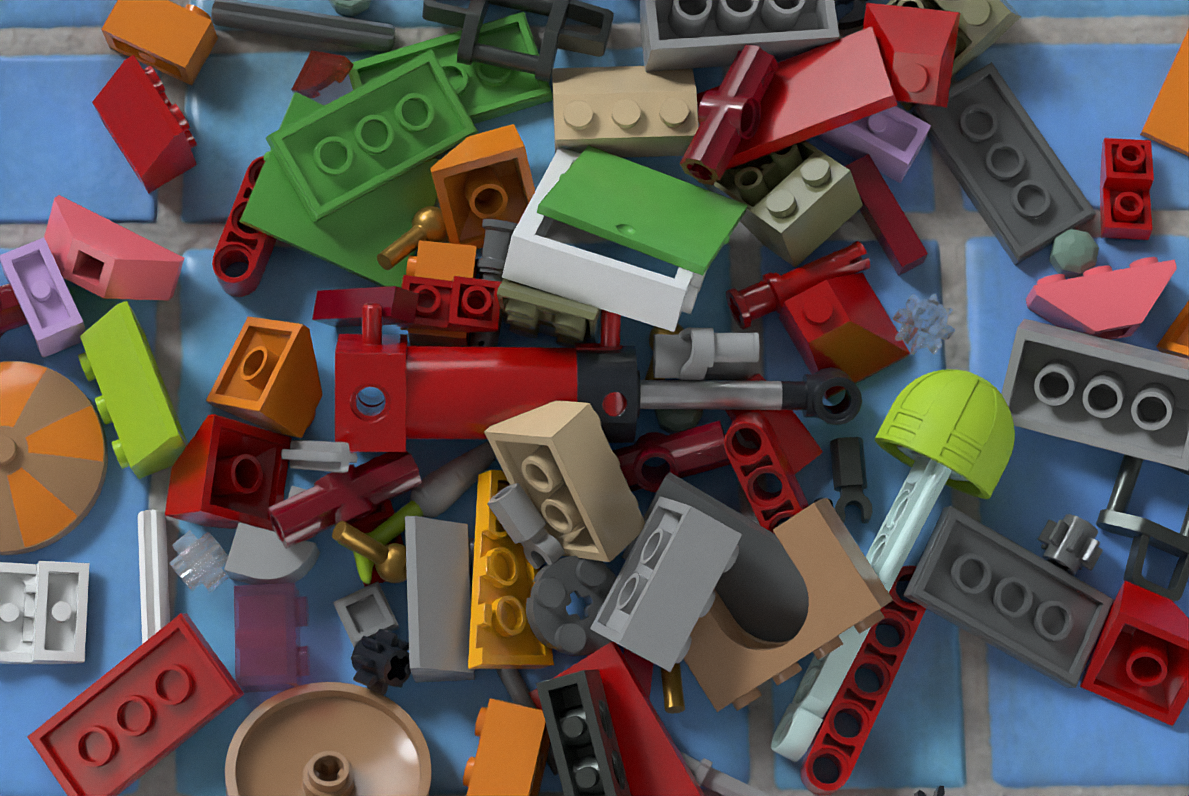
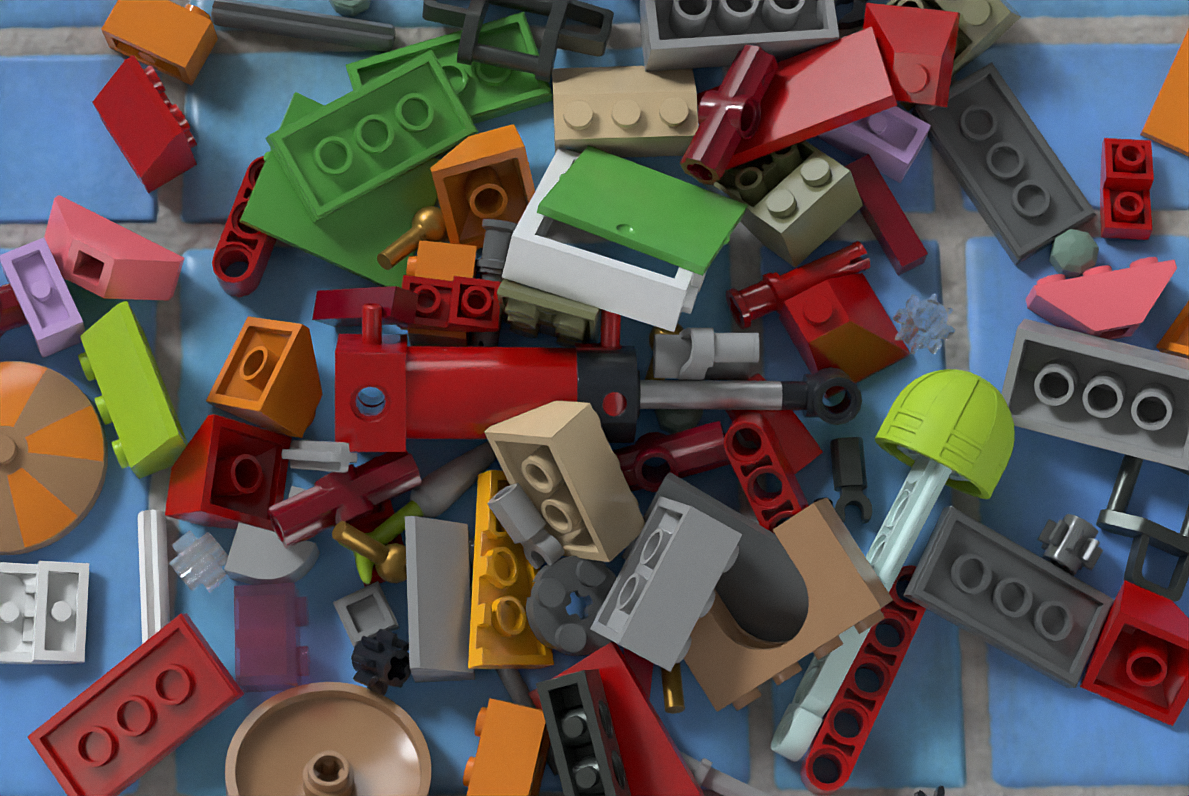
clear red tile [291,50,354,99] -> none

